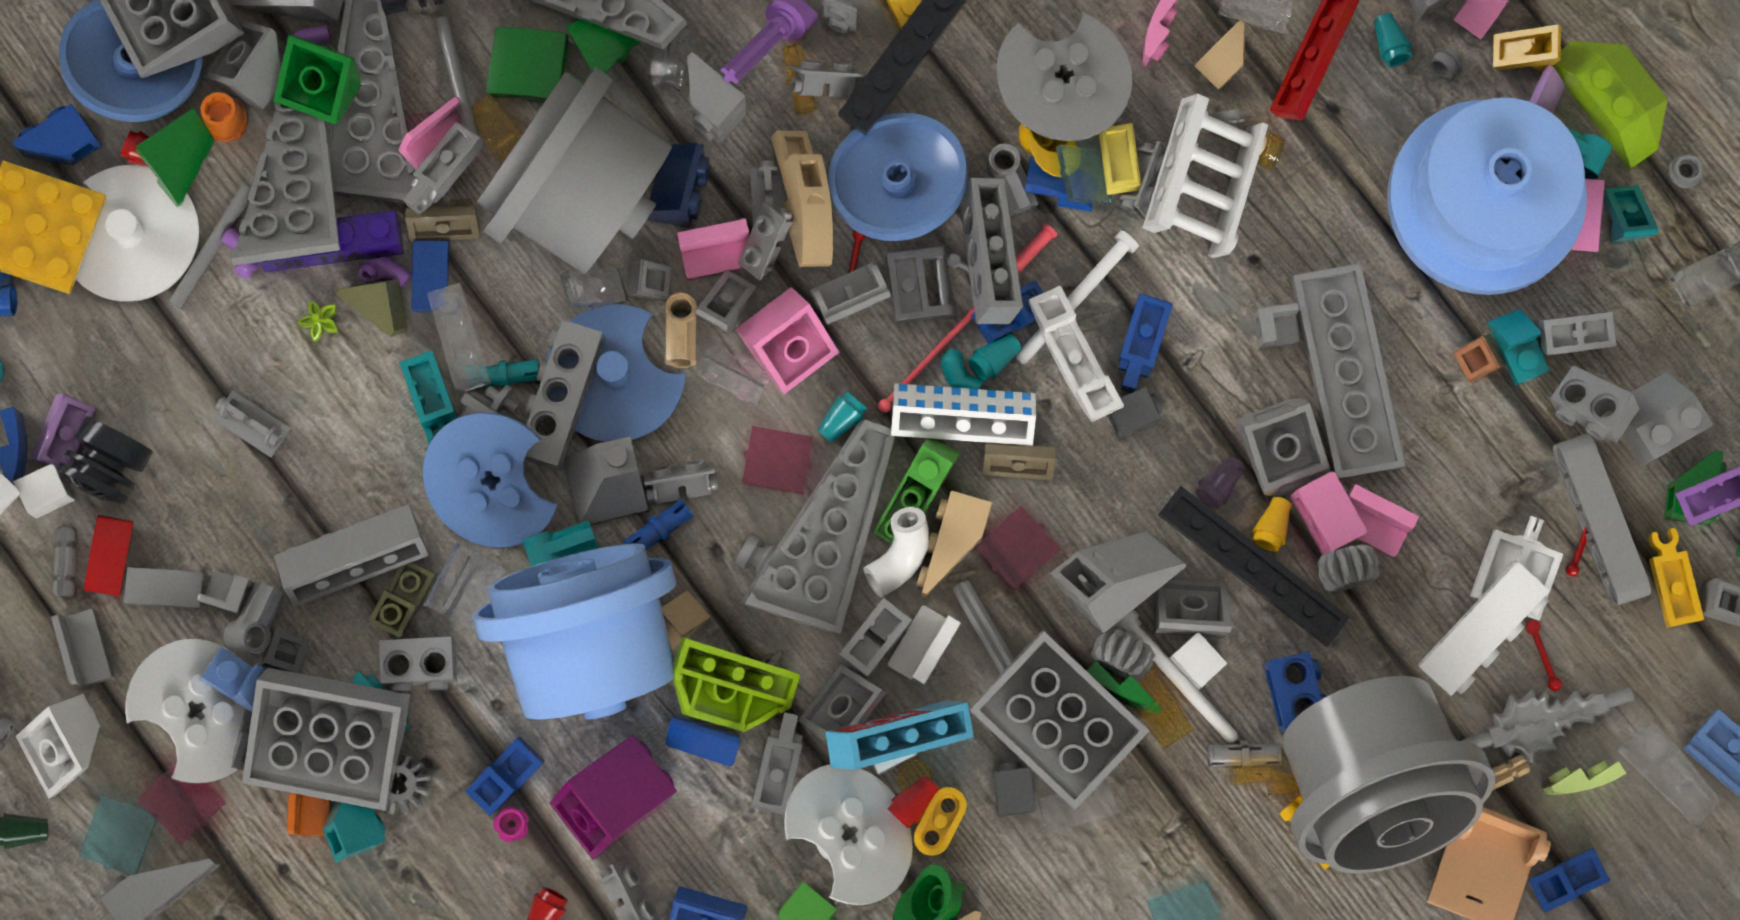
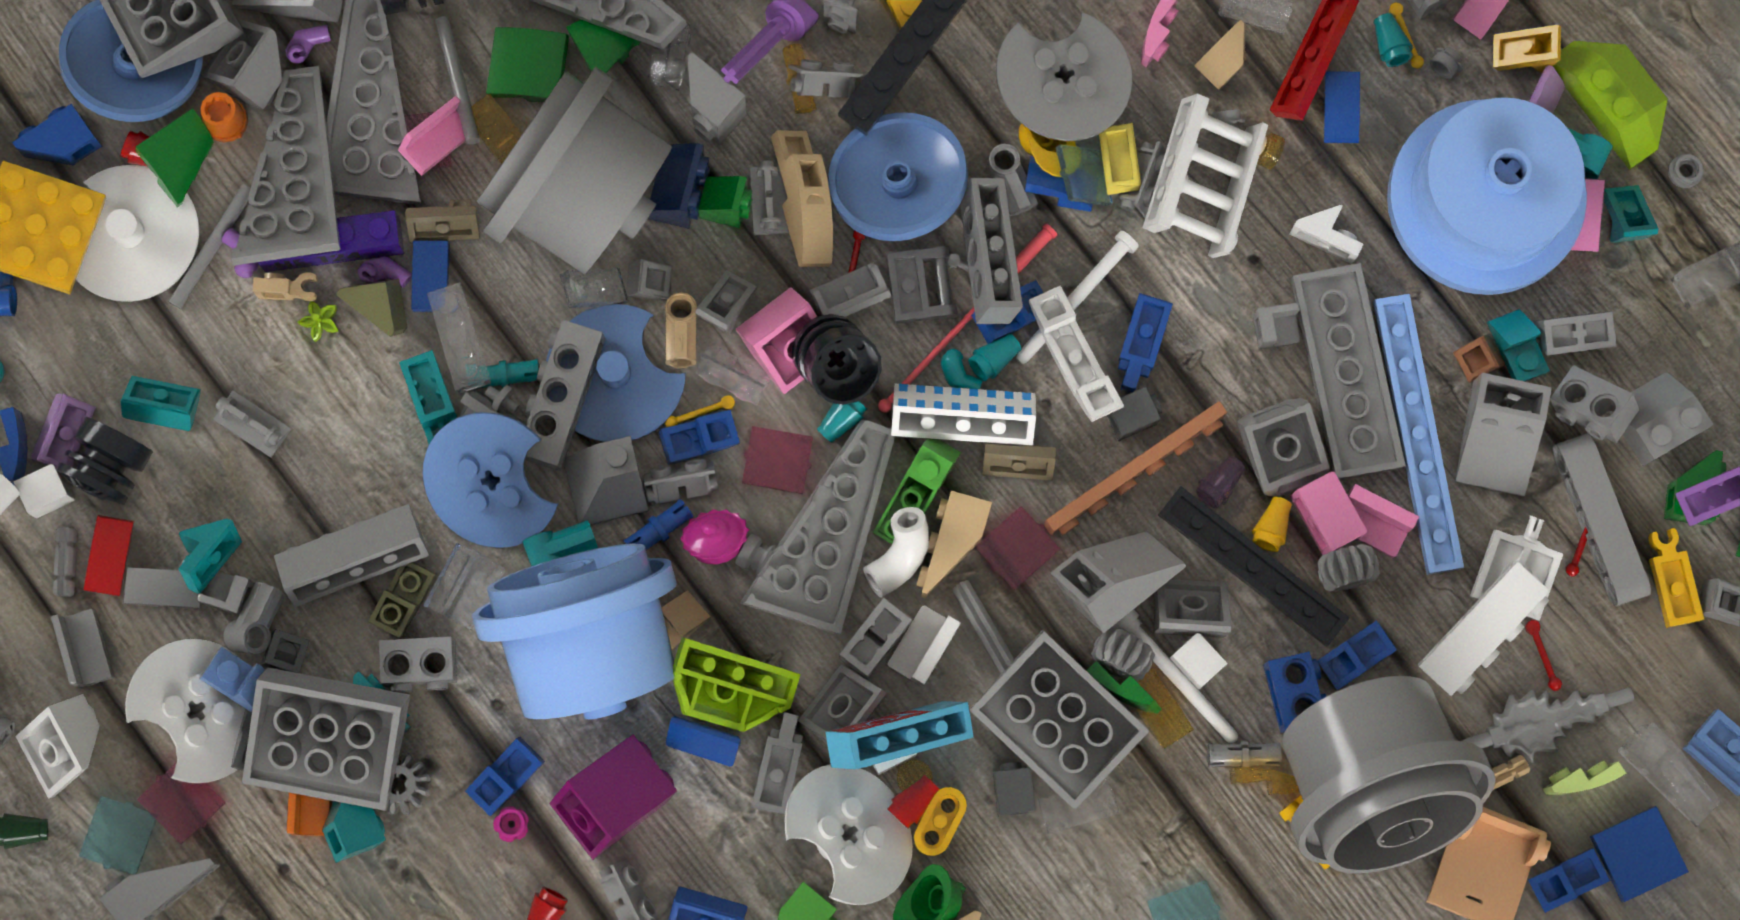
green slope [273,34,362,125] -> none
light grey hinge [403,122,486,215] -> none
bright pink panel [677,219,749,280] -> none
light grey hinge [738,202,794,281] -> none
none -> teal slope [120,376,201,431]
none -> teal slope [178,518,242,594]
none -> tan plate [253,272,318,301]
none -> blue slope [658,410,740,465]
none -> yellow hinge [664,395,735,427]
none -> dark pink piece [680,509,750,564]
none -> green slope [698,176,753,228]
none -> black wheel [792,314,882,405]
none -> nougat plate [1043,401,1227,536]
none -> white slope [1289,205,1363,264]
none -> blue slope [1317,620,1397,690]
none -> blue slope [1324,71,1360,143]
none -> light blue plate [1373,294,1464,575]
none -> yellow hinge [1389,2,1424,69]
none -> light grey slope [1455,373,1552,497]
none -> blue tile [1590,806,1689,902]

